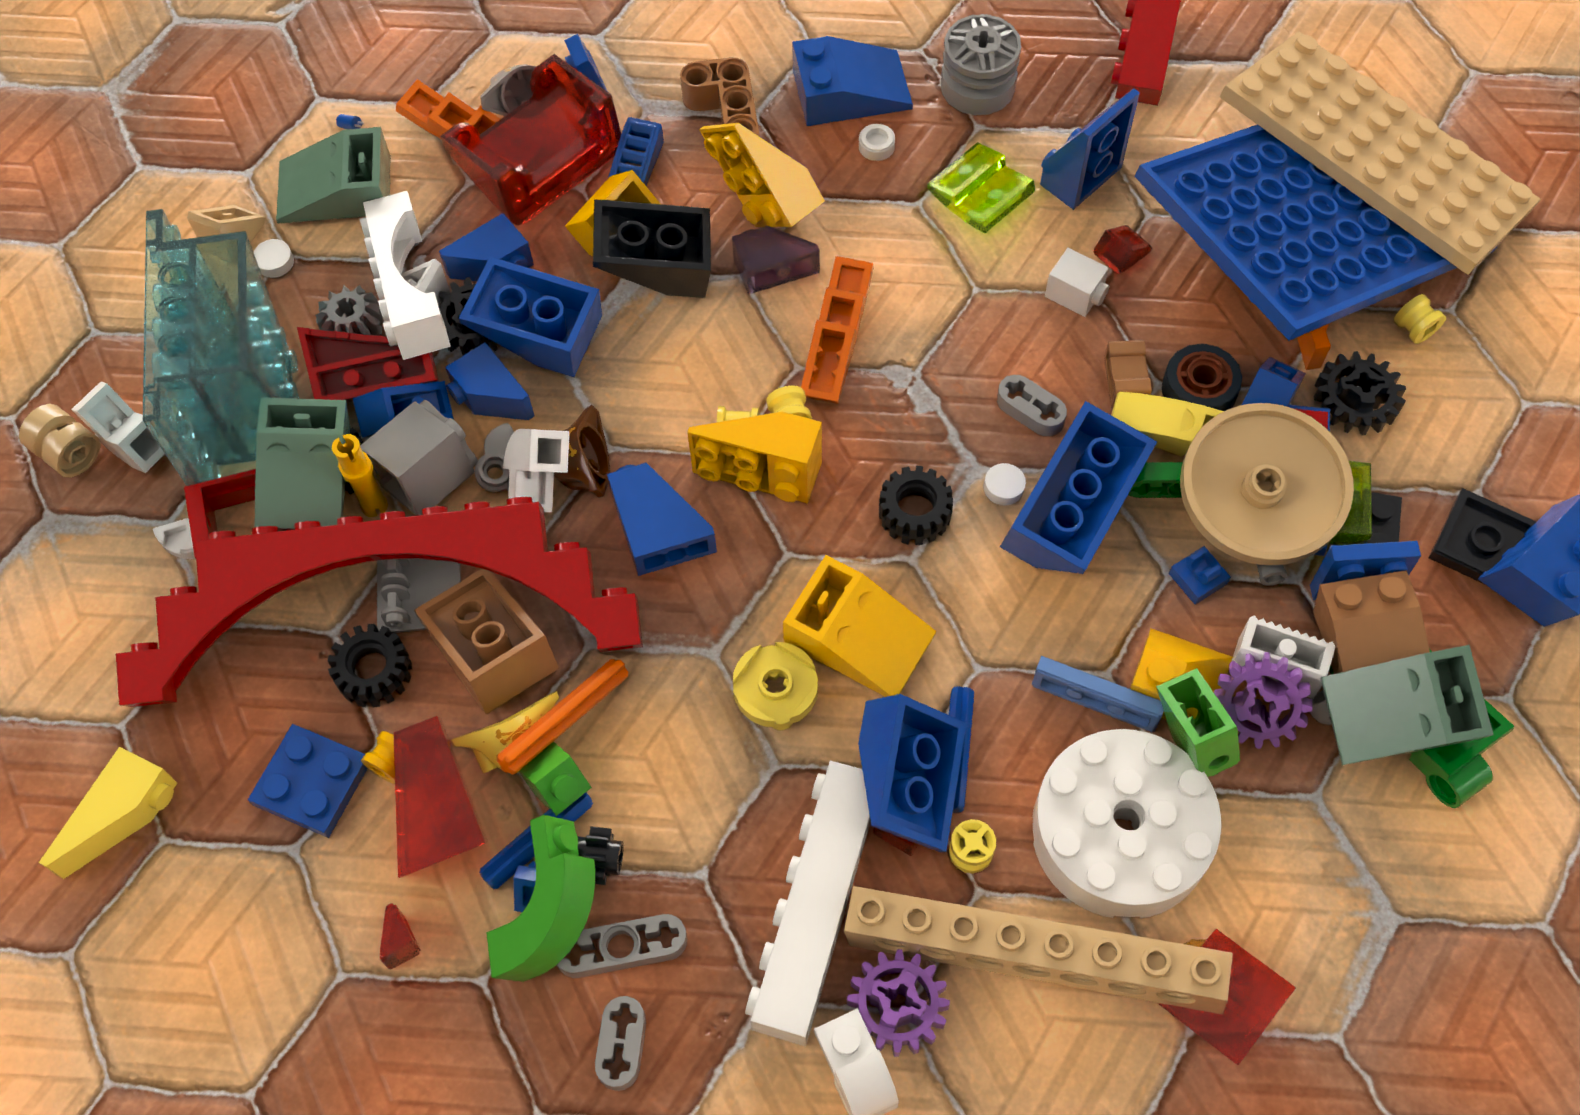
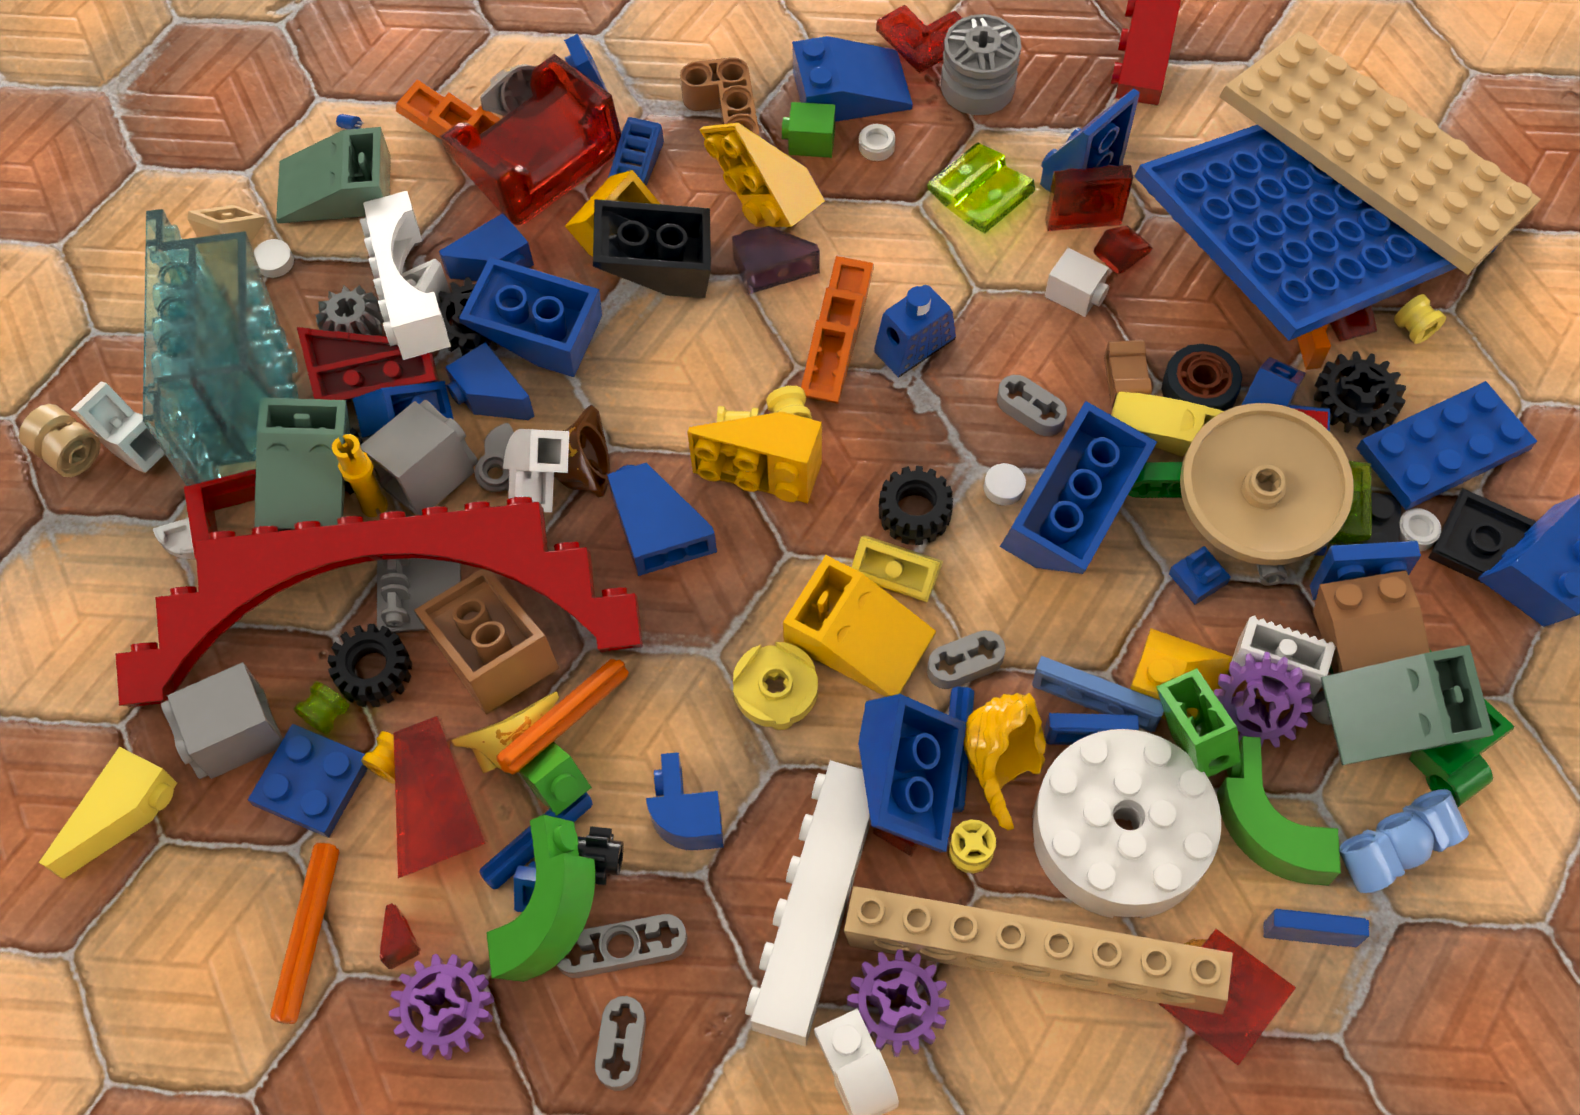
none -> light grey piece [161,662,283,779]
none -> orange axle [270,843,340,1024]
none -> clear neon green wheel [293,681,350,735]
none -> medium lavender gear [389,954,494,1060]
none -> blue brick [646,752,724,850]
none -> bright green brick [782,102,835,158]
none -> light yellow slope [851,536,943,602]
none -> blue torso [874,285,956,378]
none -> clear red plate [876,5,962,74]
none -> light grey beam [927,630,1006,689]
none -> yellow hair [963,693,1046,831]
none -> blue tile [1044,713,1139,745]
none -> clear red plate [1045,165,1133,231]
none -> bright green arch [1217,736,1341,886]
none -> blue tile [1264,909,1369,948]
none -> clear red slope [1330,305,1377,342]
none -> light blue piece [1339,789,1469,893]
none -> blue plate [1356,381,1537,510]
none -> white tile [1399,508,1441,551]

